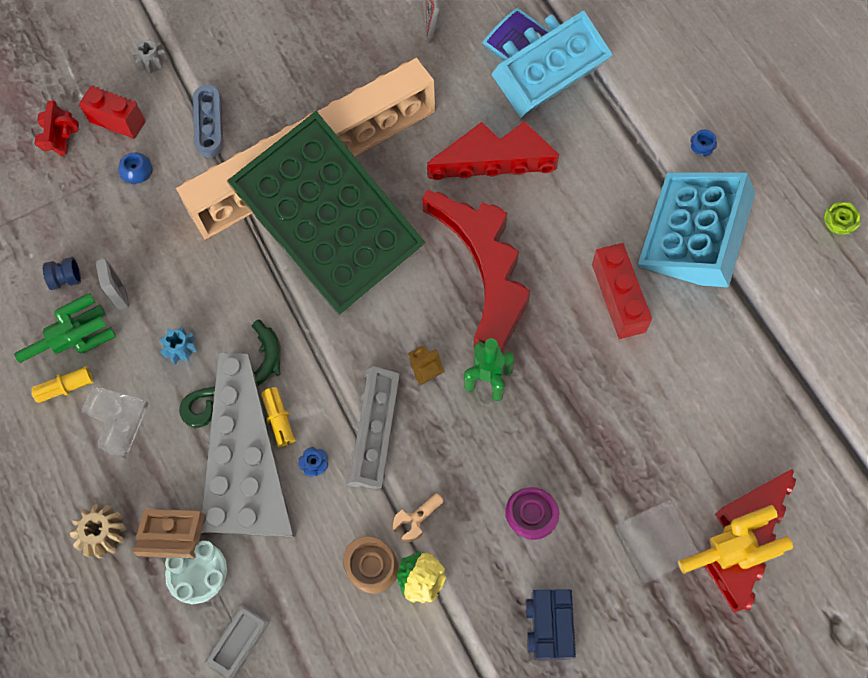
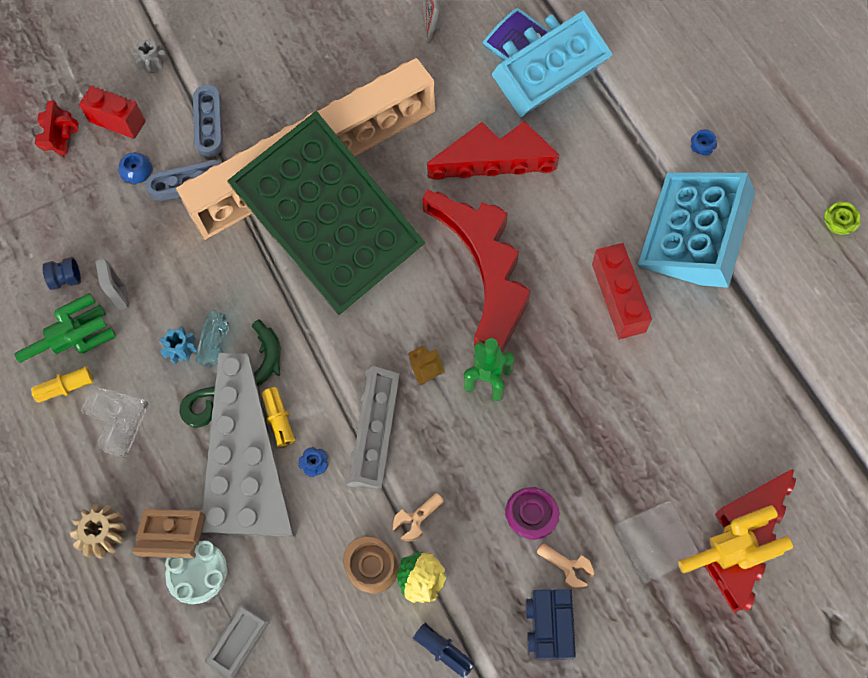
none -> sand blue plate [145,160,221,201]
none -> clear light blue plate [196,310,229,368]
none -> dark blue axle [413,622,474,678]
none -> light nougat bar [537,543,594,589]

